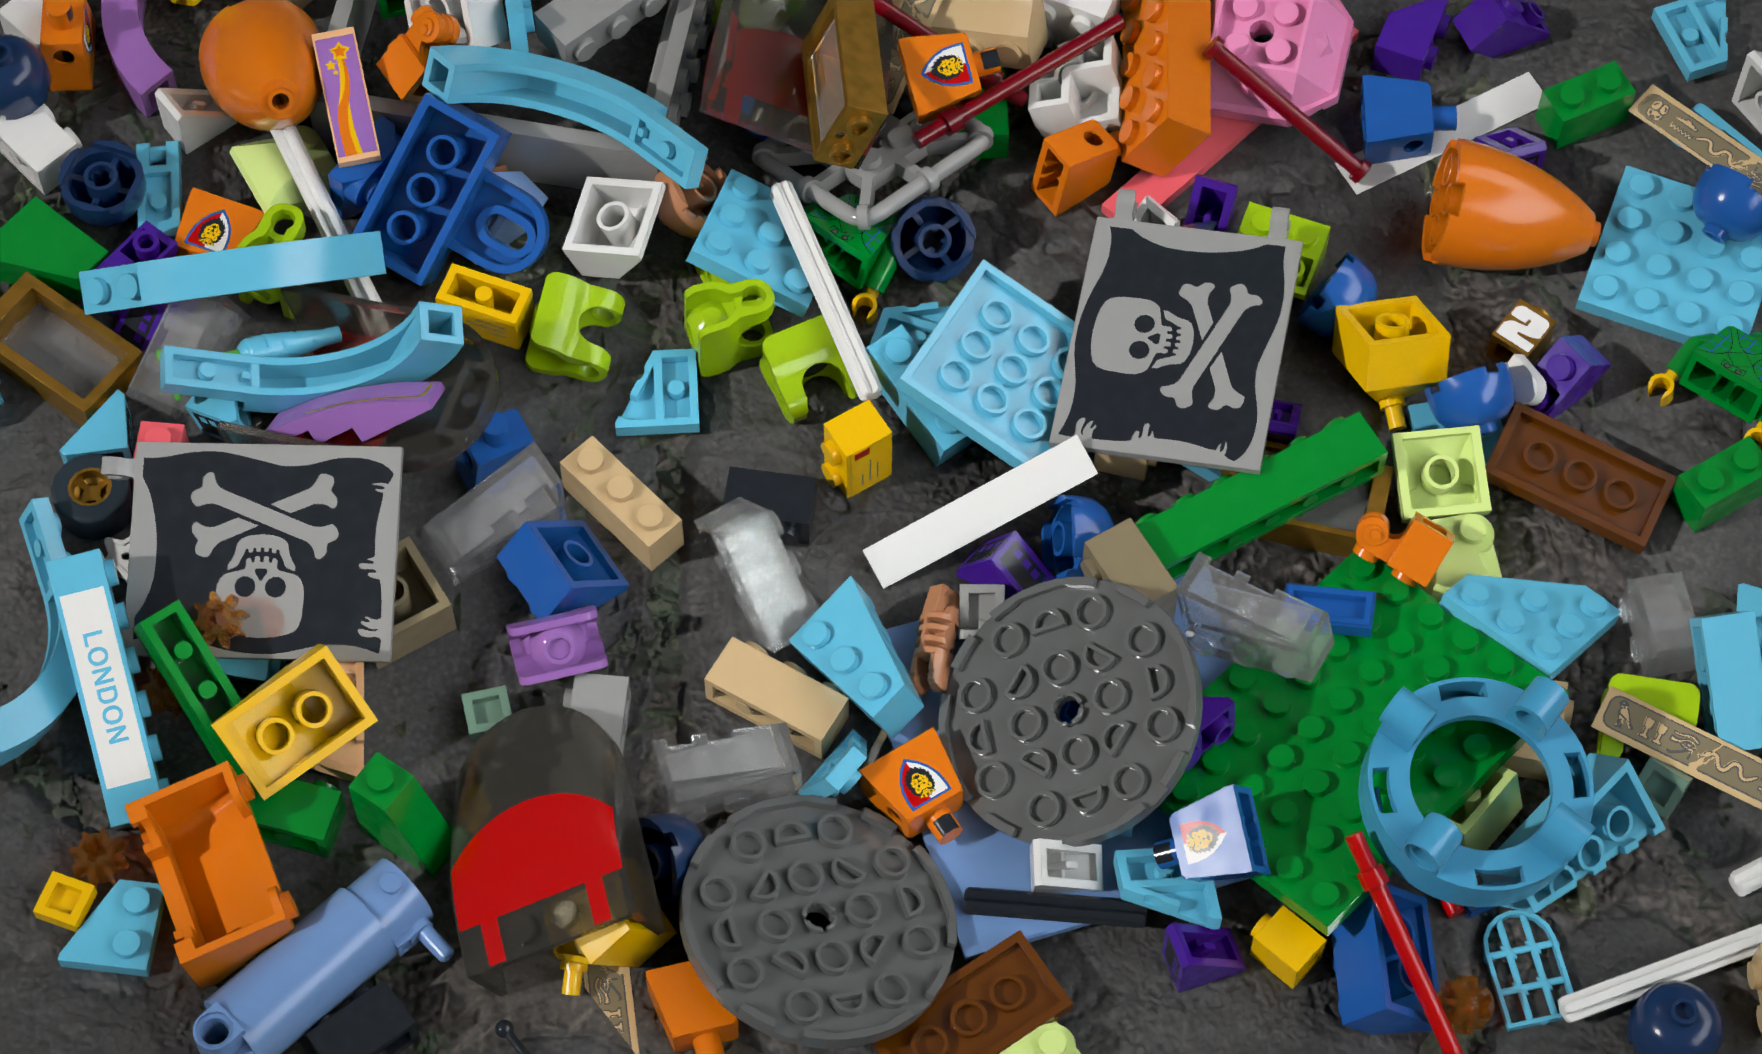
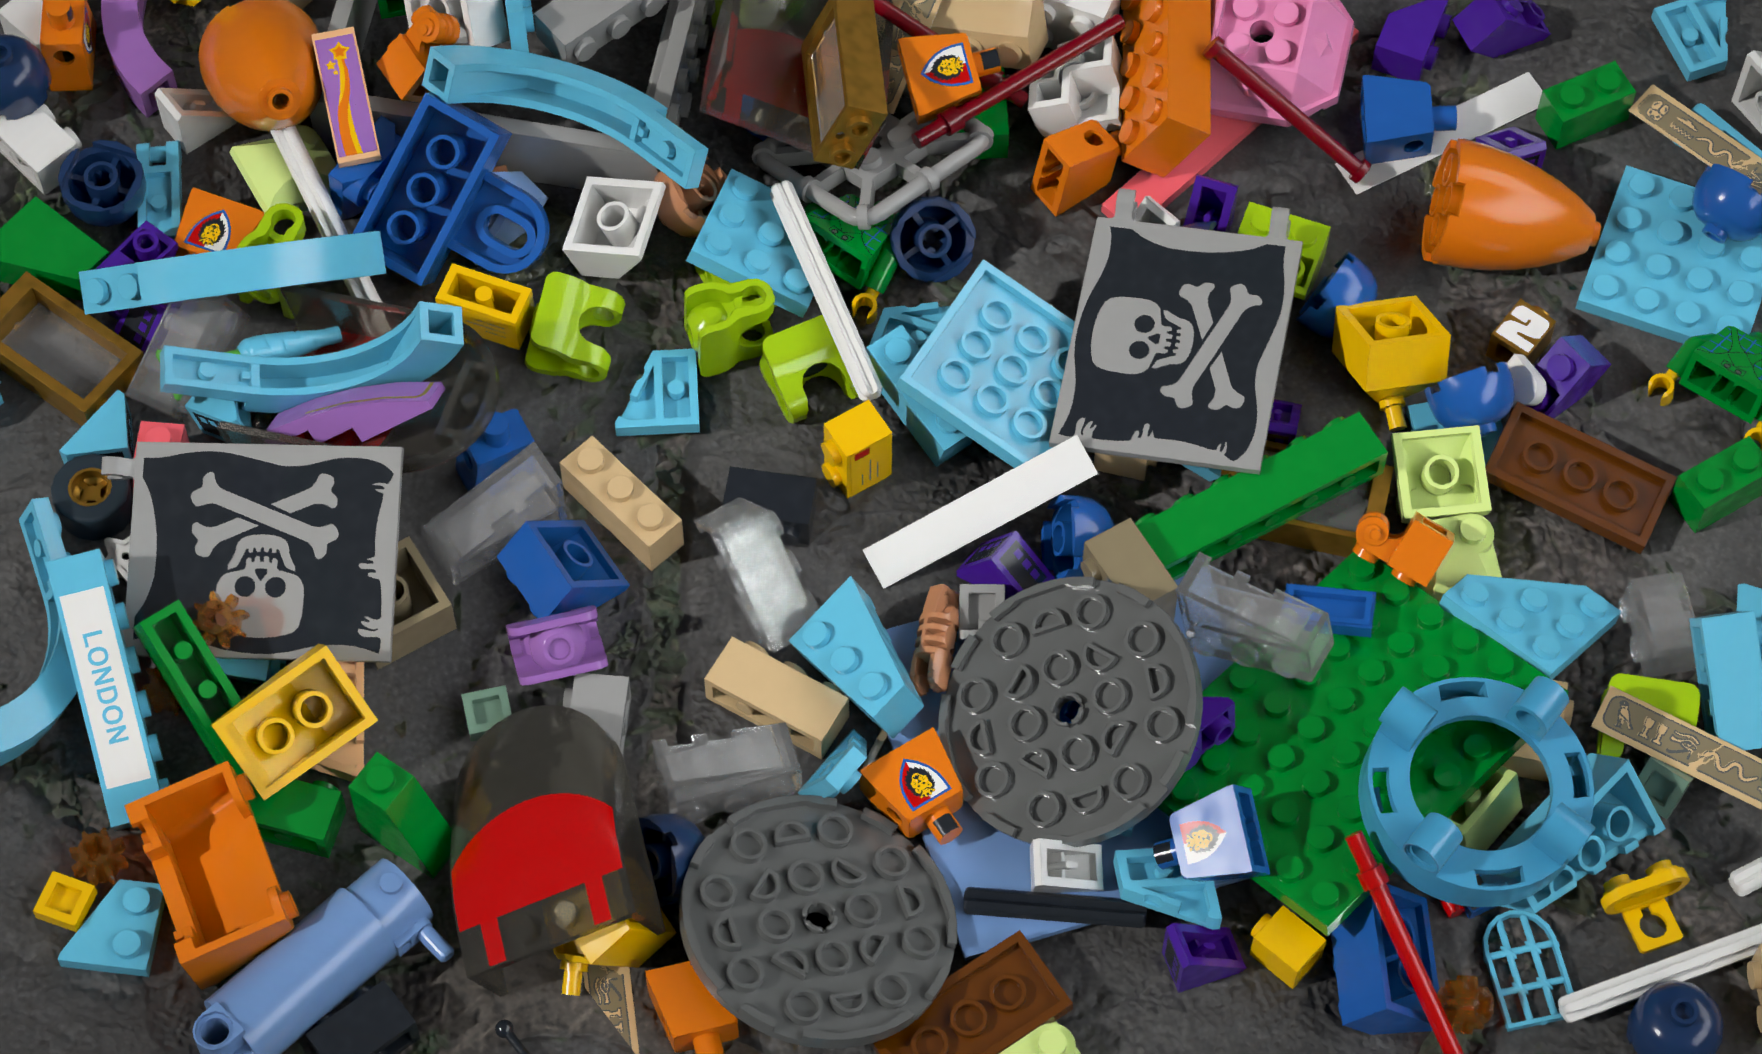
none -> yellow bracket [1600,860,1690,954]

